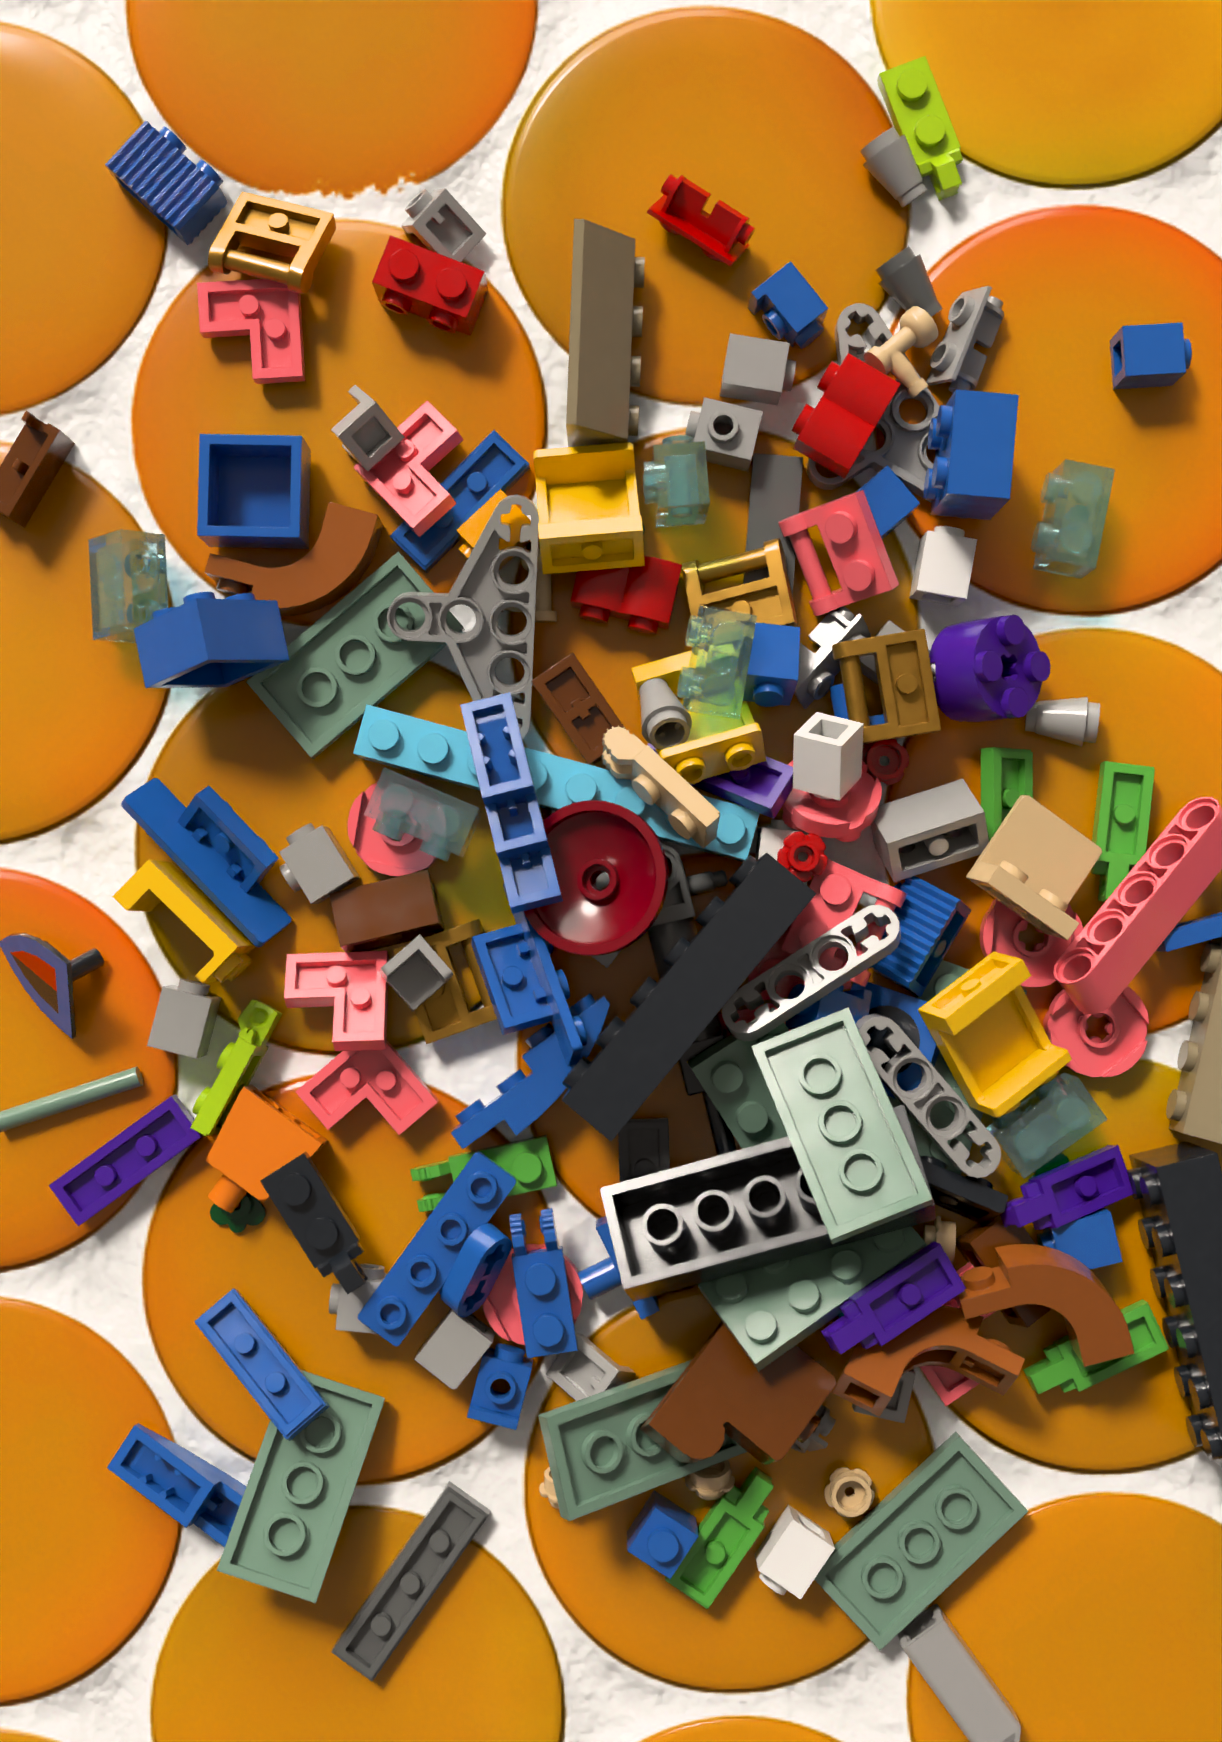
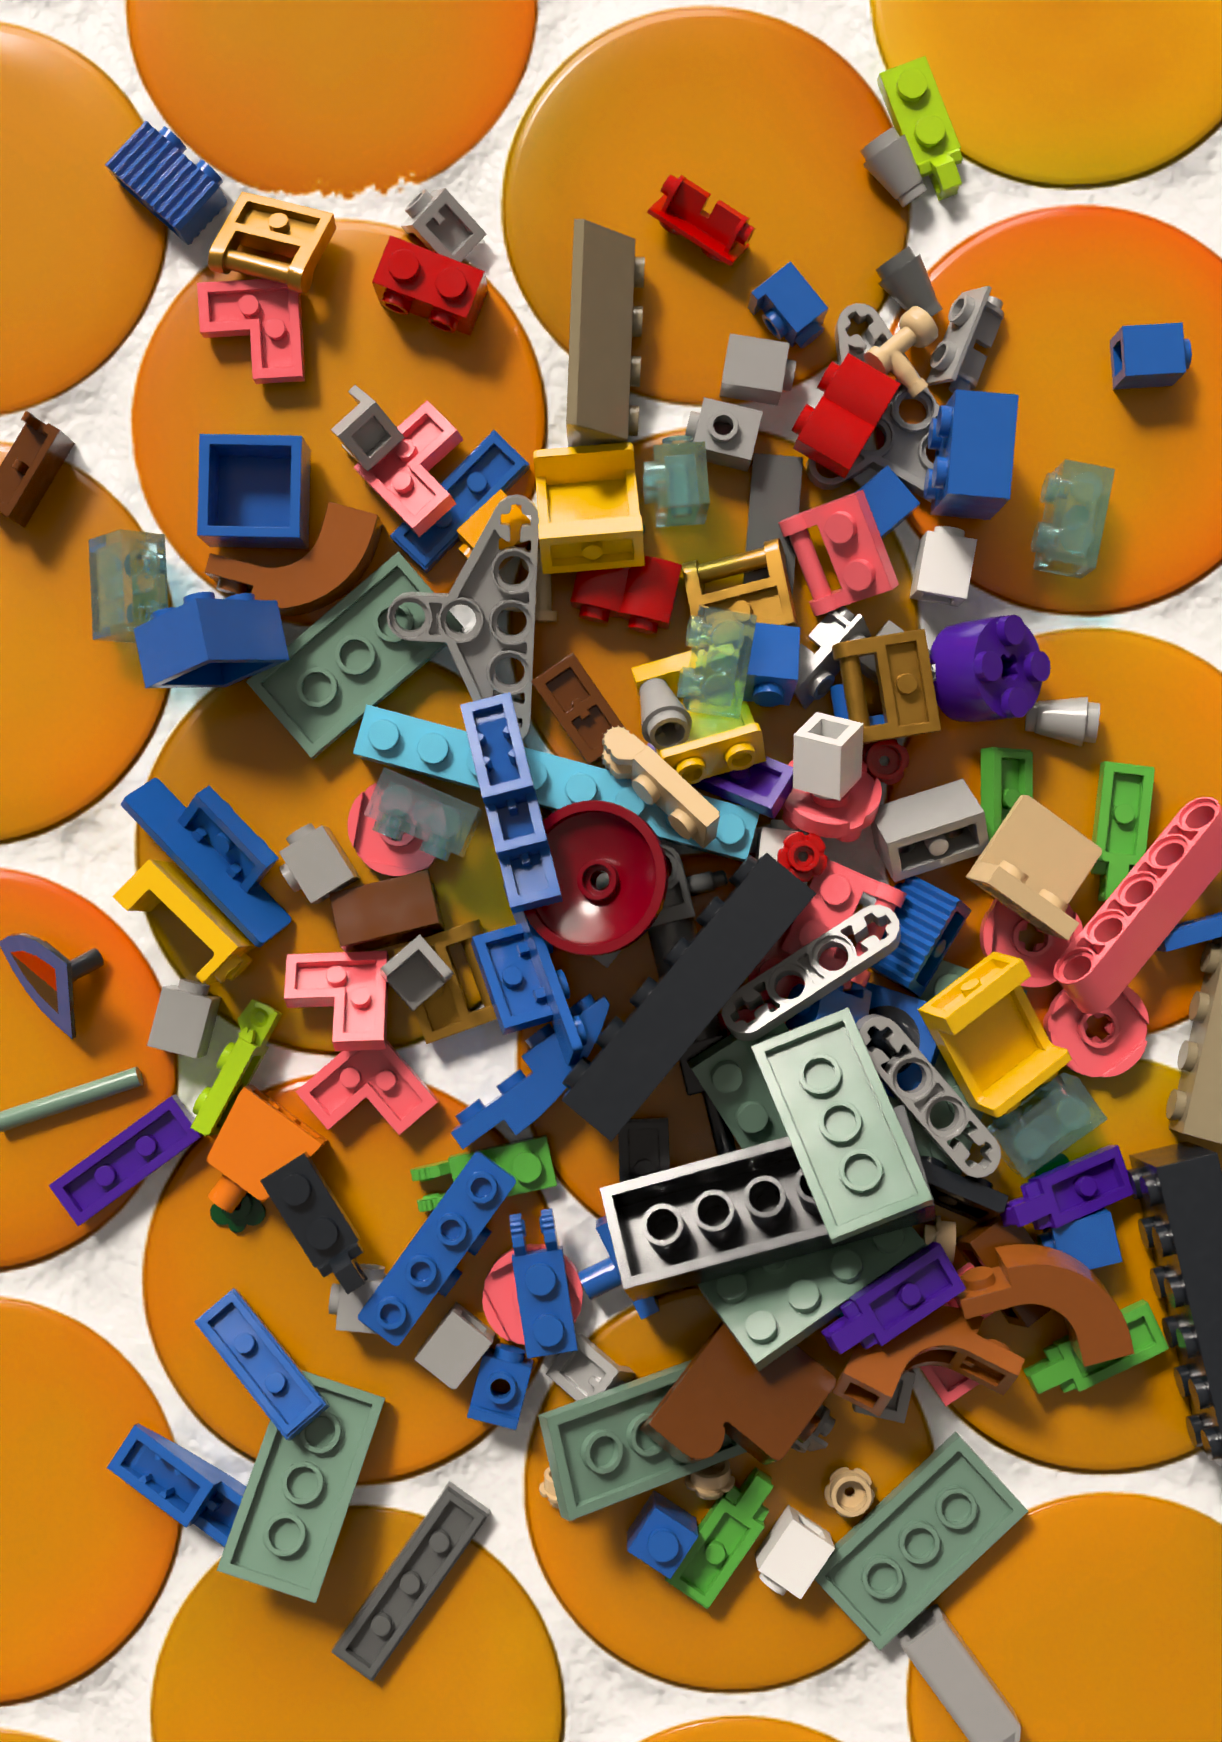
blue beam [440,1223,512,1317] -> none

